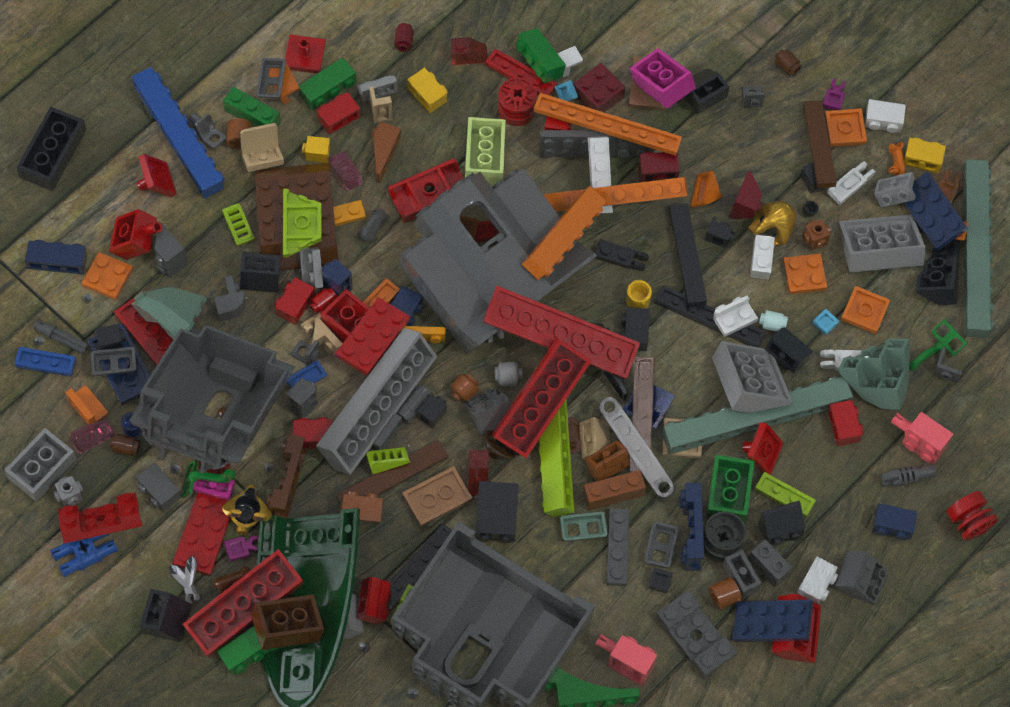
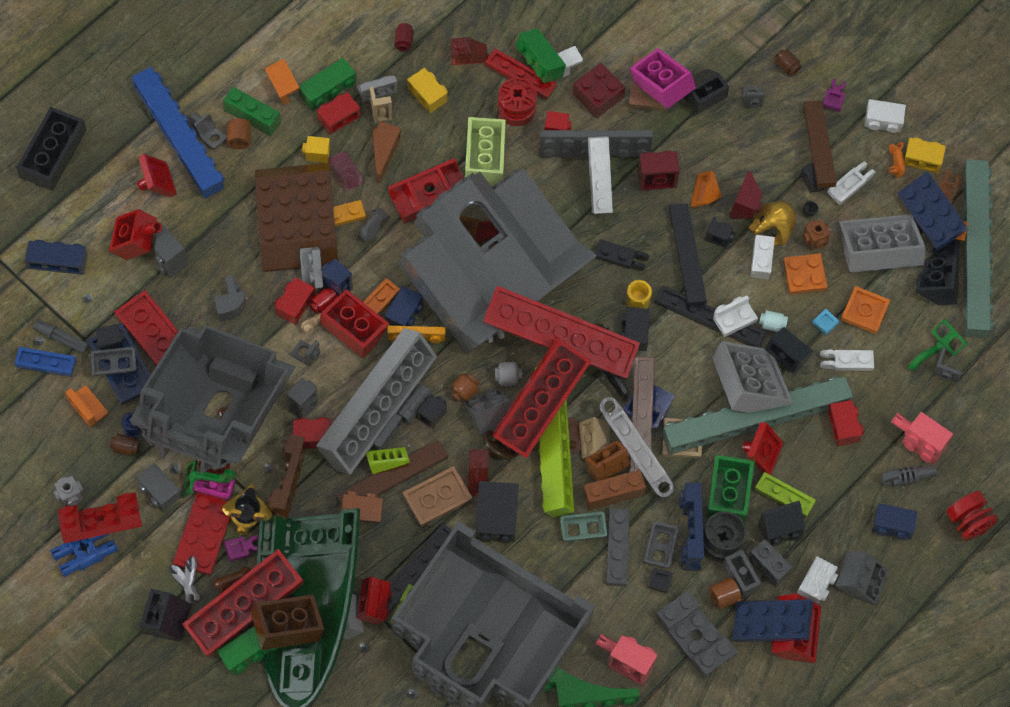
light grey brick [4,428,77,502] -> none
clear pink slope [70,418,115,454] -> none
orange plate [81,252,133,300] -> none
sand green brick [131,286,207,340] -> none
lime slope [222,203,255,247] -> none
tan bracket [240,123,284,172] -> none
black slope [240,251,281,292] -> none
dark grey piece [256,58,286,99] -> none
lime wing [283,189,322,258] -> none
red tile [285,34,326,74] -> none
blue tile [287,360,328,388] -> none
tan slope [312,318,342,357] -> none
red plate [335,297,411,376] -> none
orange brick [522,186,606,280] -> none
orange plate [534,93,682,156] -> none
orange plate [543,177,688,212] -> none
medium azure tile [555,80,578,101] -> none
orange plate [824,108,867,147] -> none
sand green brick [838,338,910,410] -> none
light grey bracket [874,172,916,207] -> none

